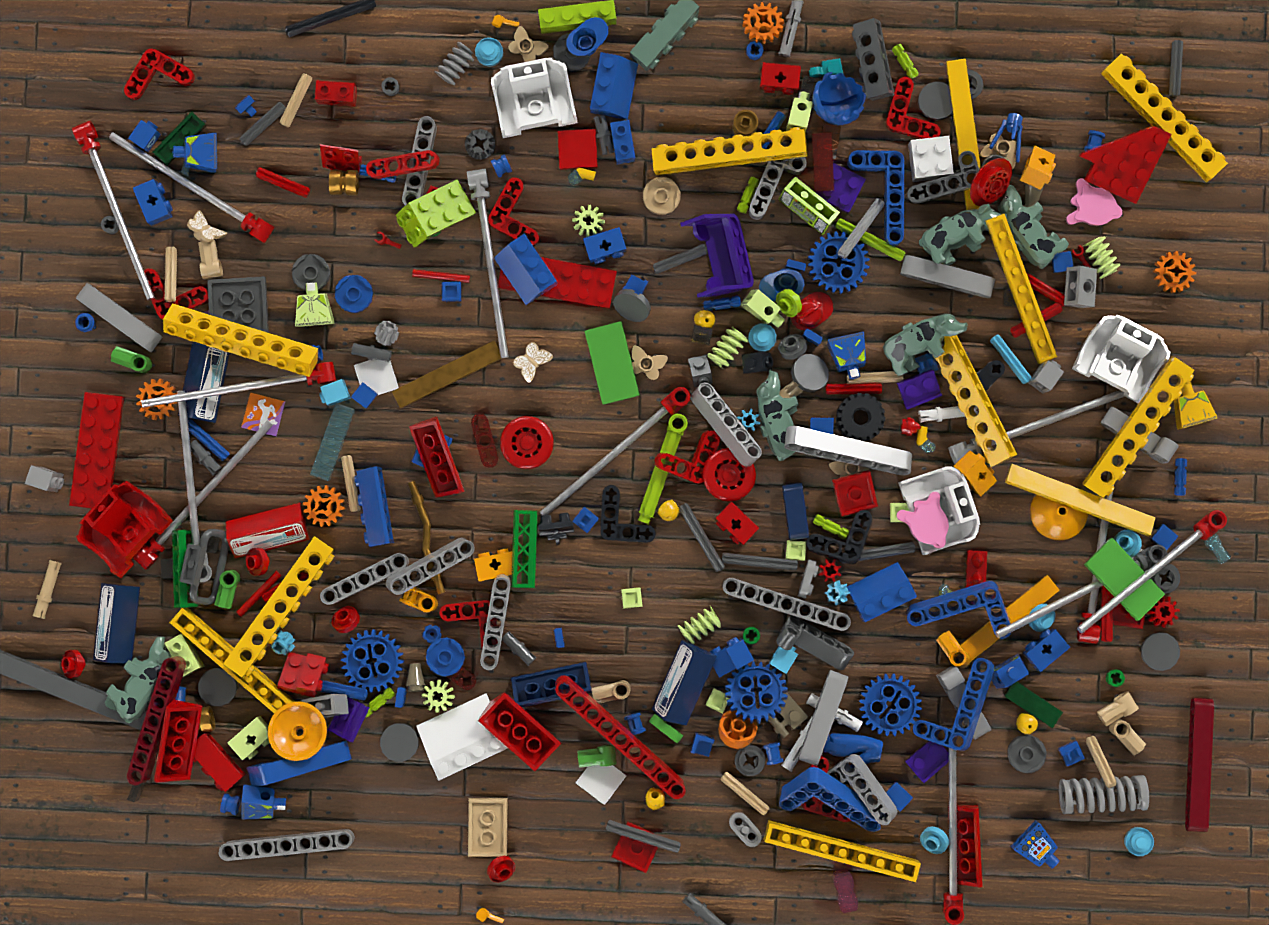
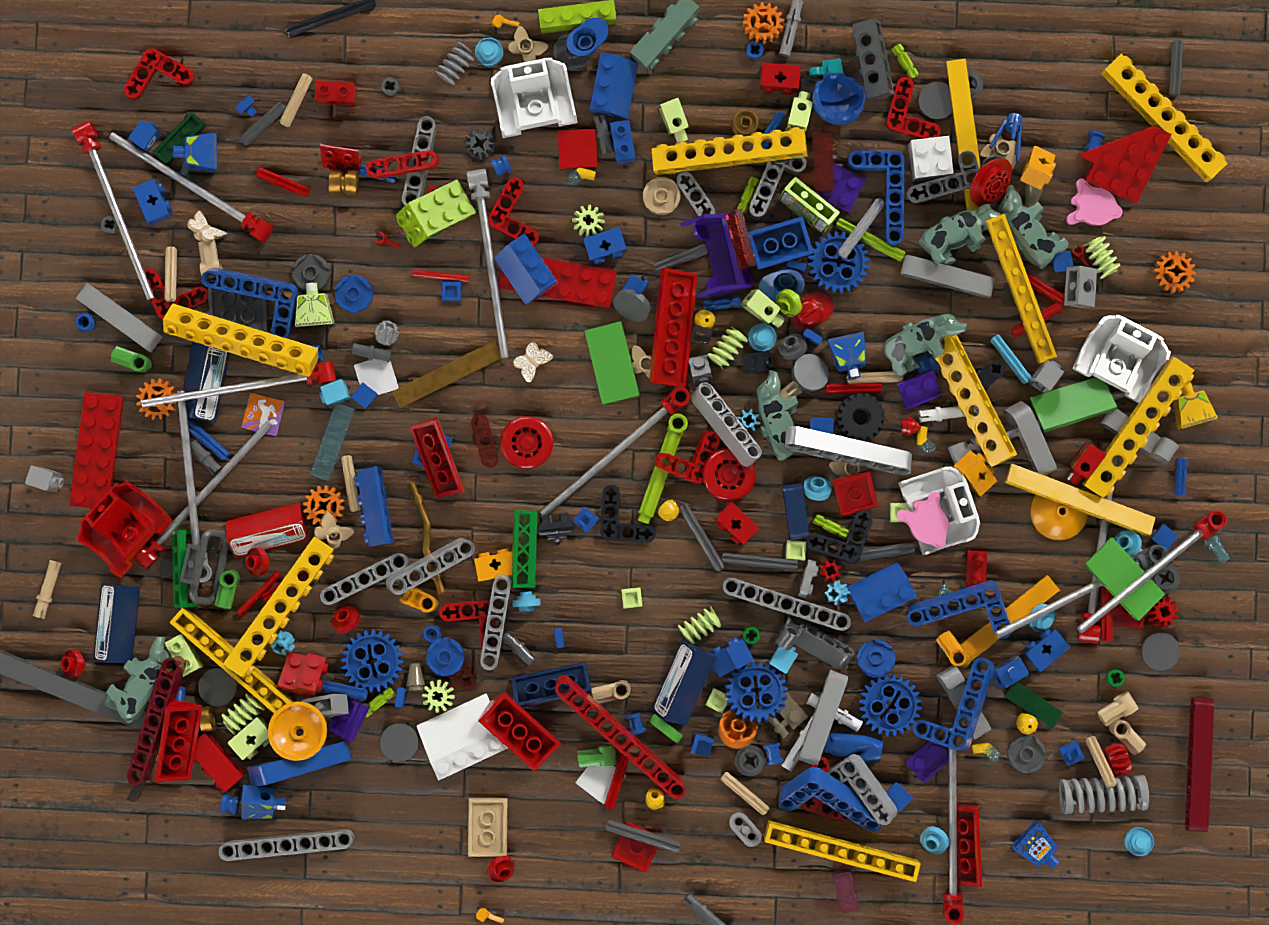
none -> blue beam [201,268,298,338]
none -> yellowish green piece [221,693,265,735]
none -> tan animal [314,511,354,549]
none -> medium azure plate [512,591,541,612]
none -> red axle [604,753,629,809]
none -> red plate [649,268,698,388]
none -> yellowish green torso [658,98,689,143]
none -> light grey beam [676,172,715,216]
none -> clear red plate [725,209,756,270]
none -> blue slope [746,216,813,270]
none -> medium azure plate [803,476,832,501]
none -> blue tile [857,639,896,678]
none -> arm [971,743,1000,762]
none -> light grey beam [1004,401,1057,476]
none -> bright green tile [1029,377,1117,433]
none -> red torso [1067,441,1107,485]
none -> red gear [1104,743,1132,777]

